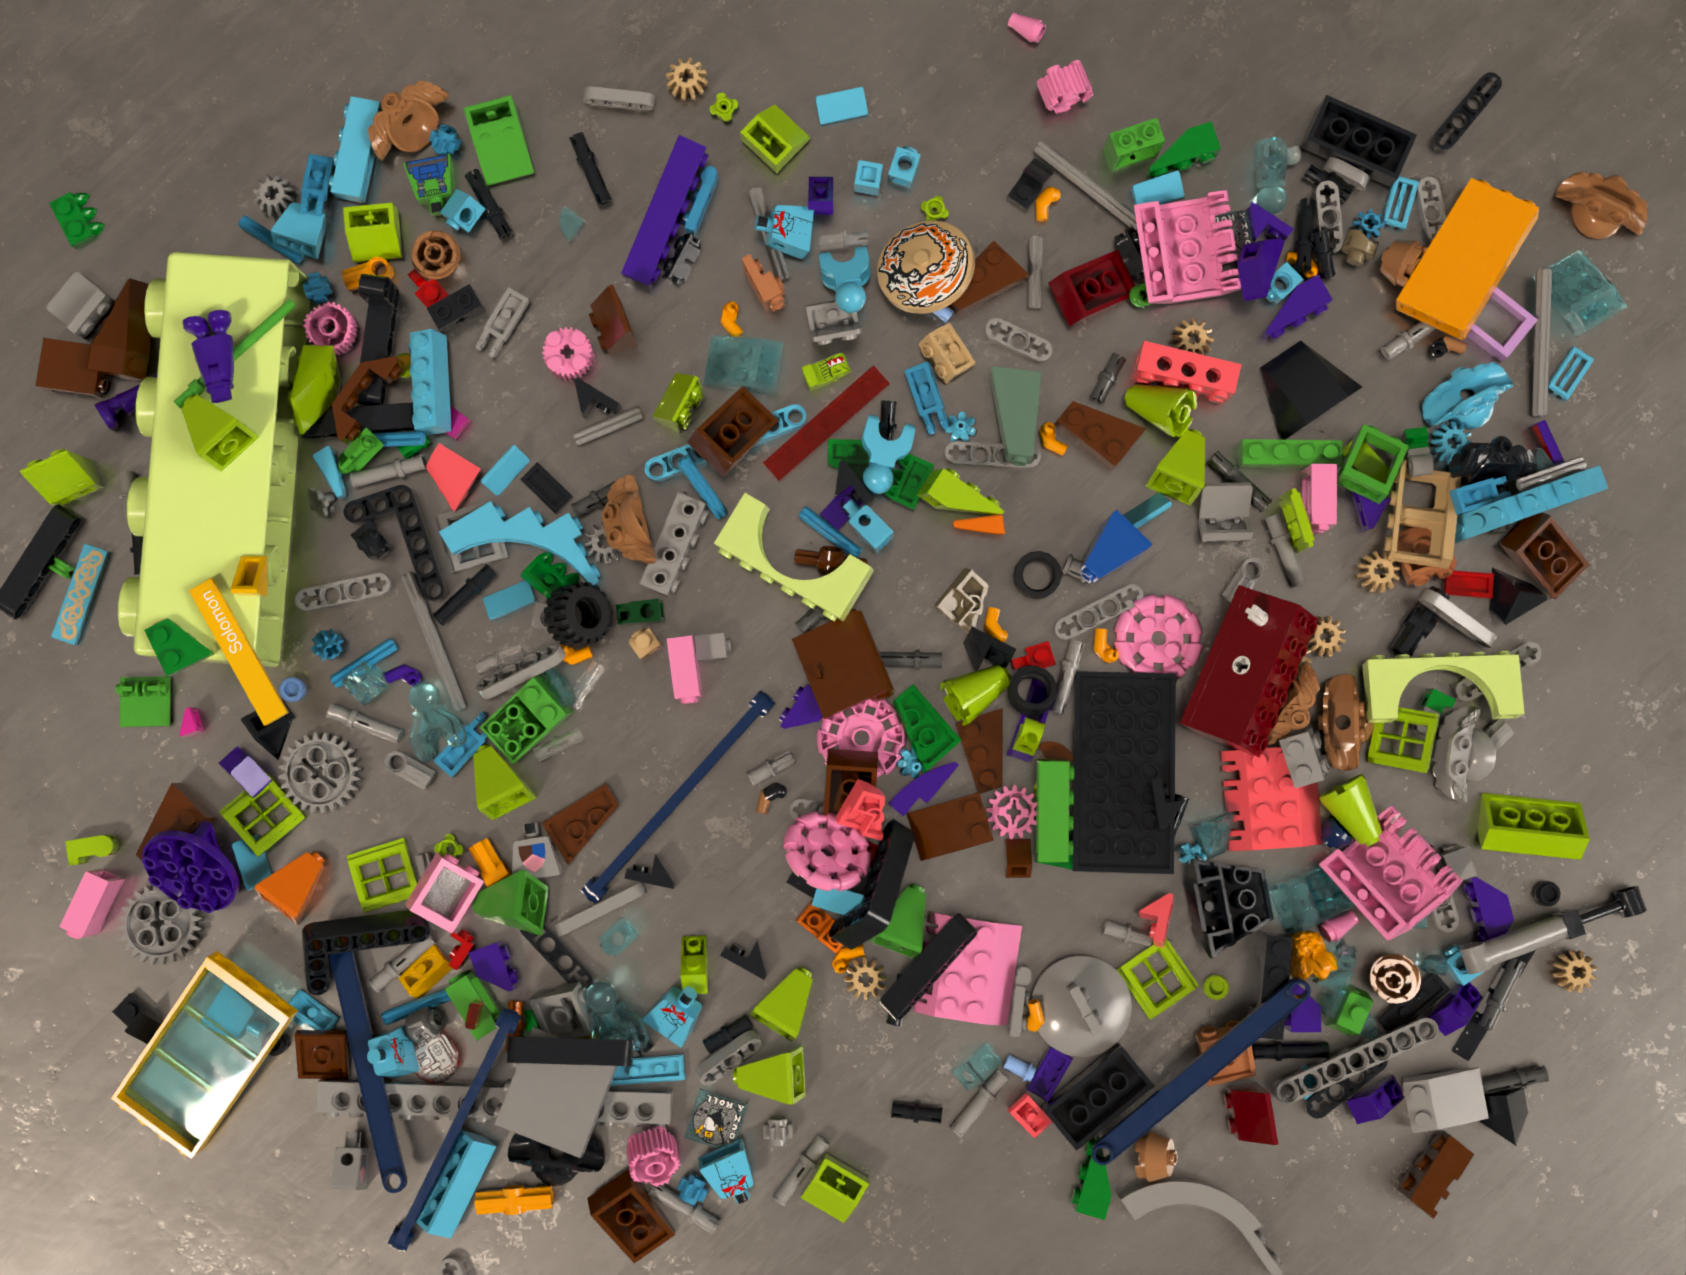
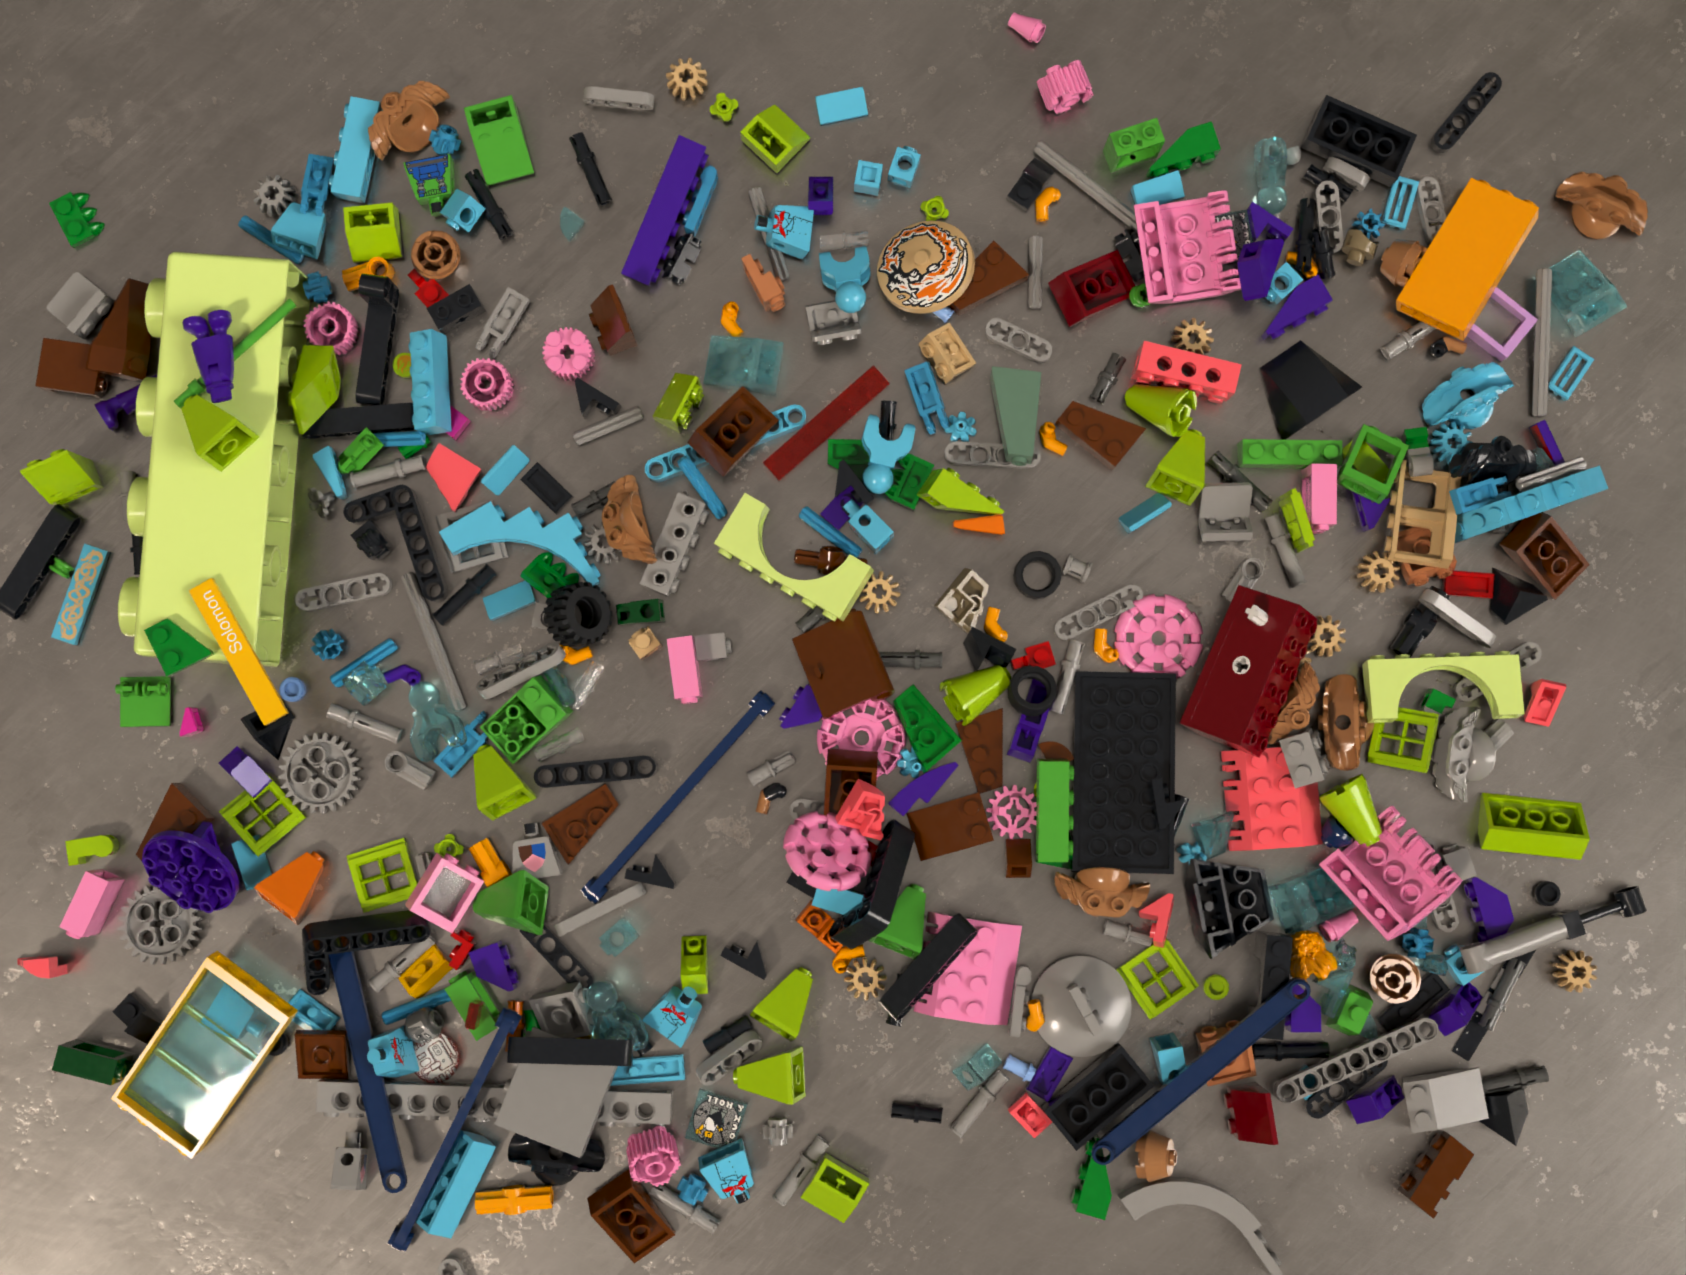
yellow slope [230,556,268,596] -> none
reddish brown slope [332,356,404,445] -> none
lime leg [801,353,851,392] -> none
lime leg [1012,717,1045,756] -> none
blue slope [1080,509,1152,583] -> none
none -> coral slope [17,956,68,979]
none -> dark green window [52,1039,135,1085]
none -> bright pink brick [460,358,514,411]
none -> black beam [534,756,658,788]
none -> tan gear [859,571,900,614]
none -> medium nougat piece [1054,867,1150,918]
none -> medium azure torso [1149,1032,1186,1085]
none -> dark azure gear [1402,928,1434,959]
none -> coral slope [1524,679,1567,727]

